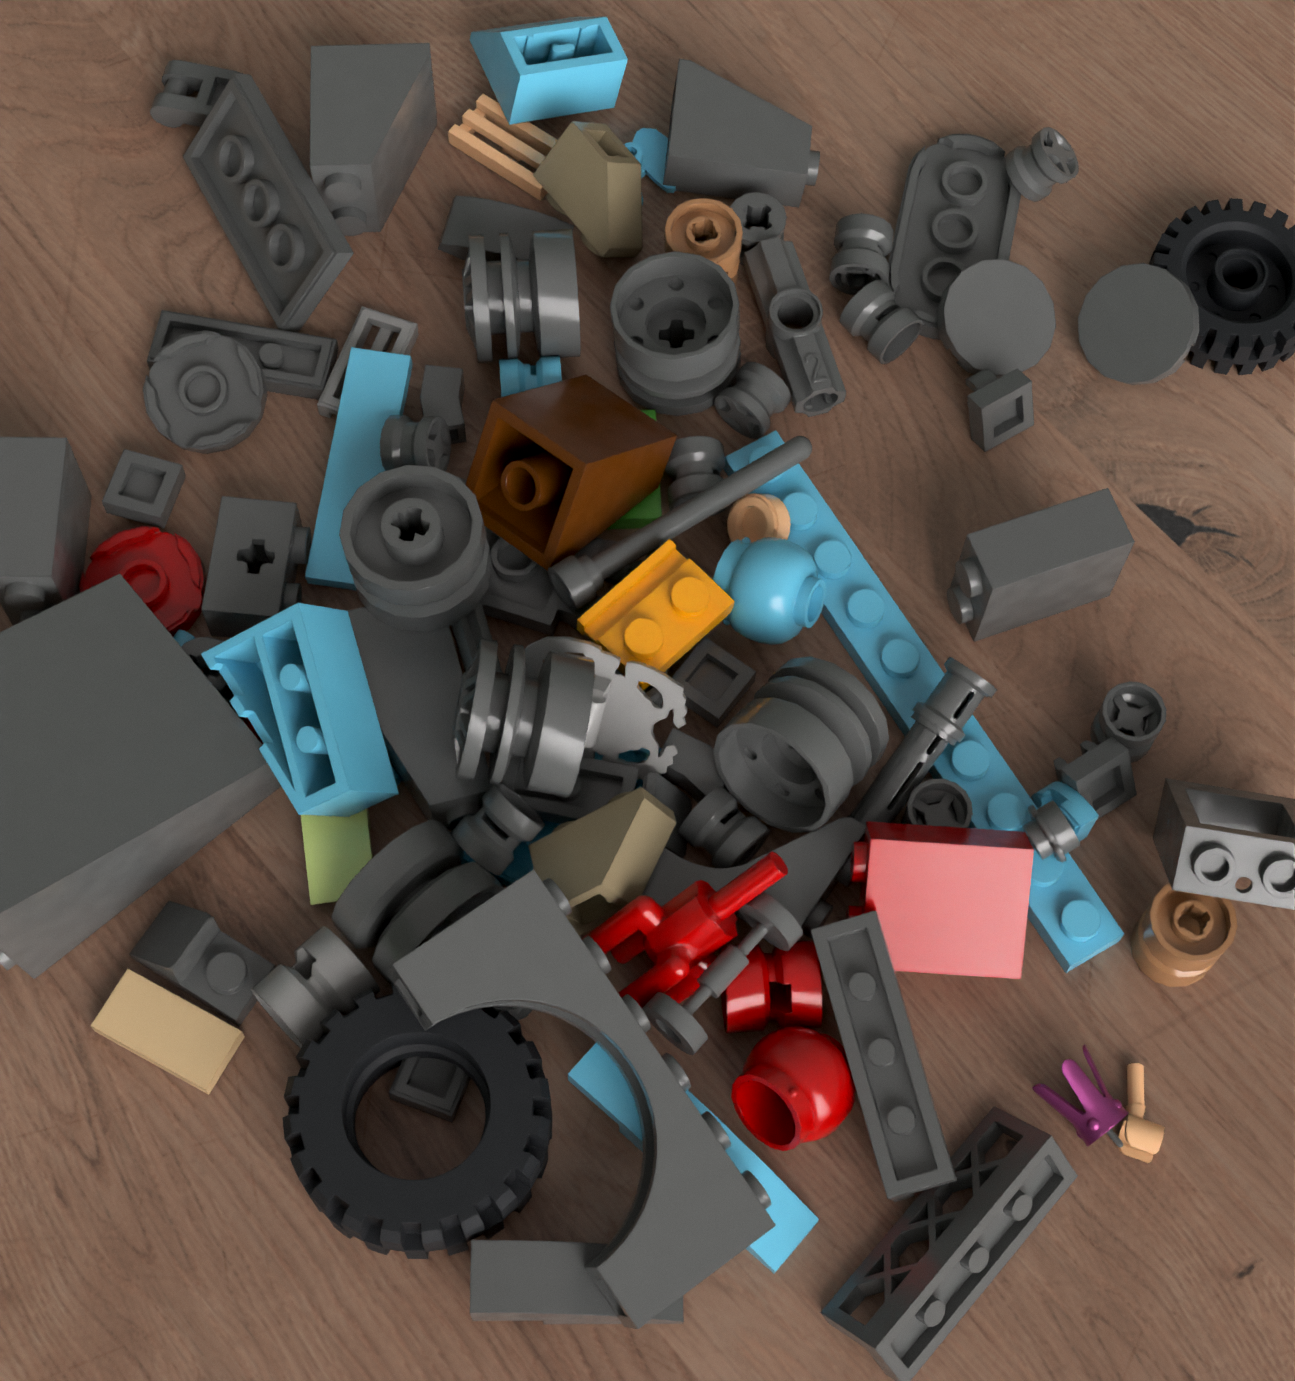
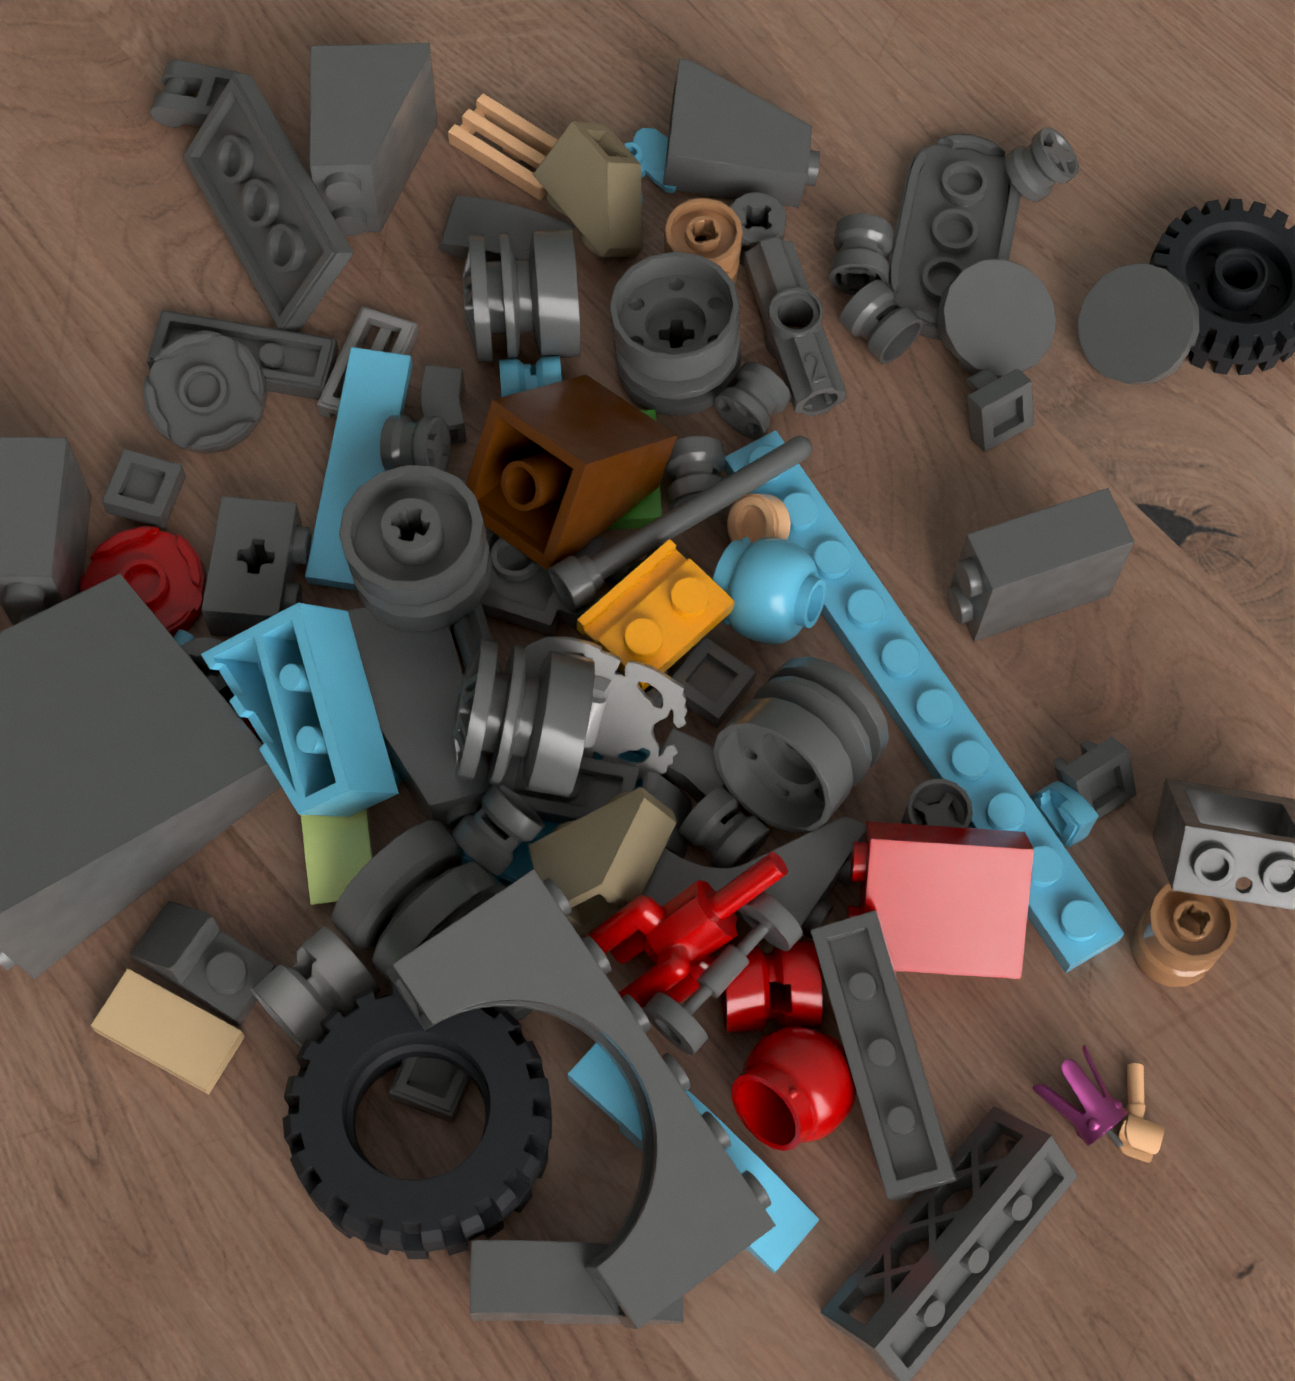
medium azure slope [470,17,628,125] -> none
dark grey pin [847,657,997,826] -> none
dark grey plate [1022,800,1080,862] -> none
dark grey wheel [1090,681,1166,763] -> none

